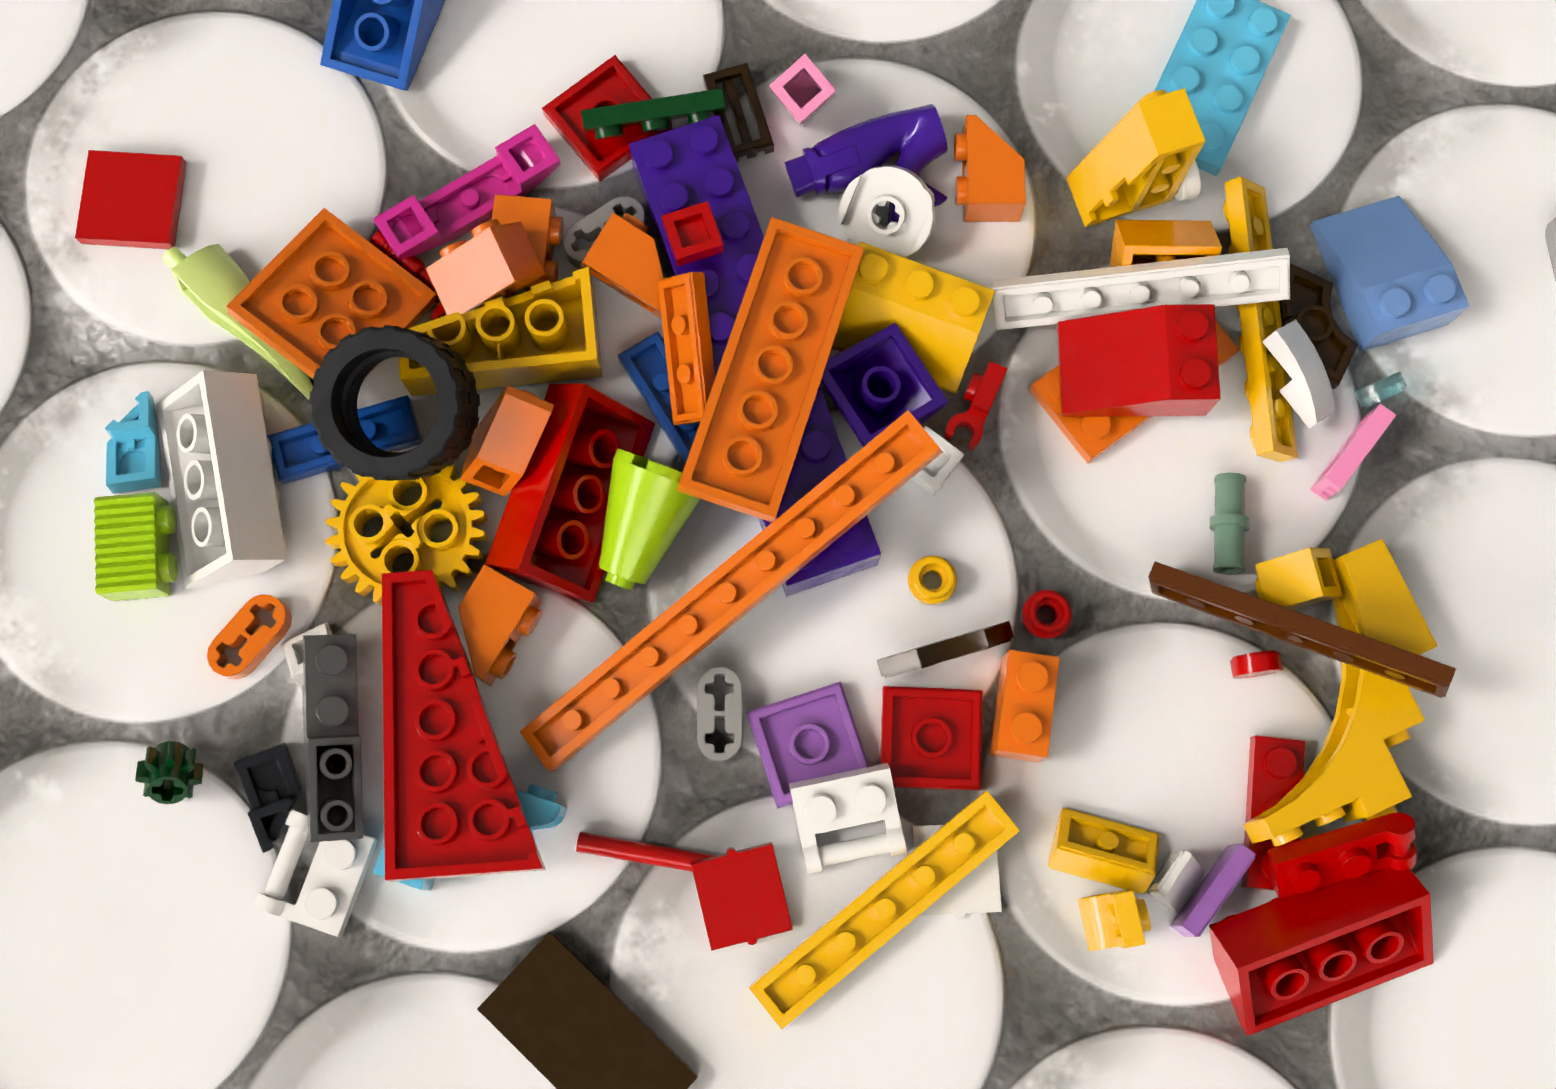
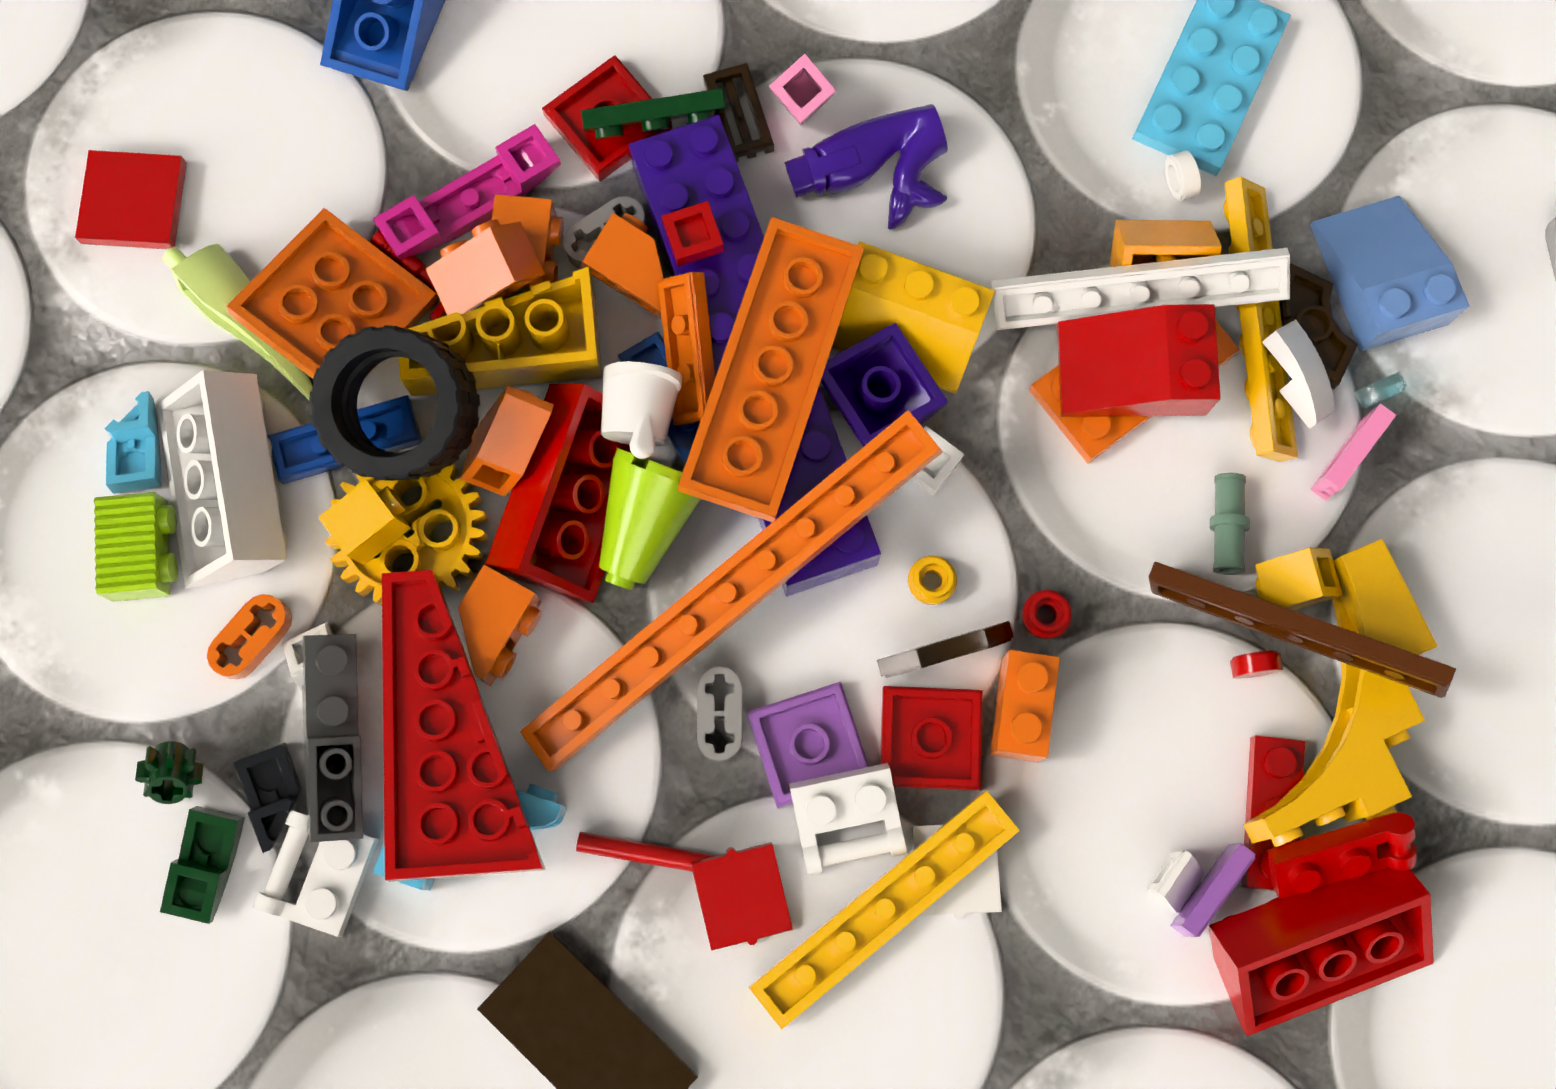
white plate [839,165,936,258] -> none
red plate [944,361,1008,451] -> none
orange slope [954,115,1026,222] -> none
yellow slope [1048,807,1160,894] -> none
yellow wedge [1066,88,1206,227] -> none
yellow plate [1077,890,1151,951] -> none
none -> dark green slope [160,806,245,924]
none -> yellow brick [318,479,411,565]
none -> white hat [601,361,683,459]

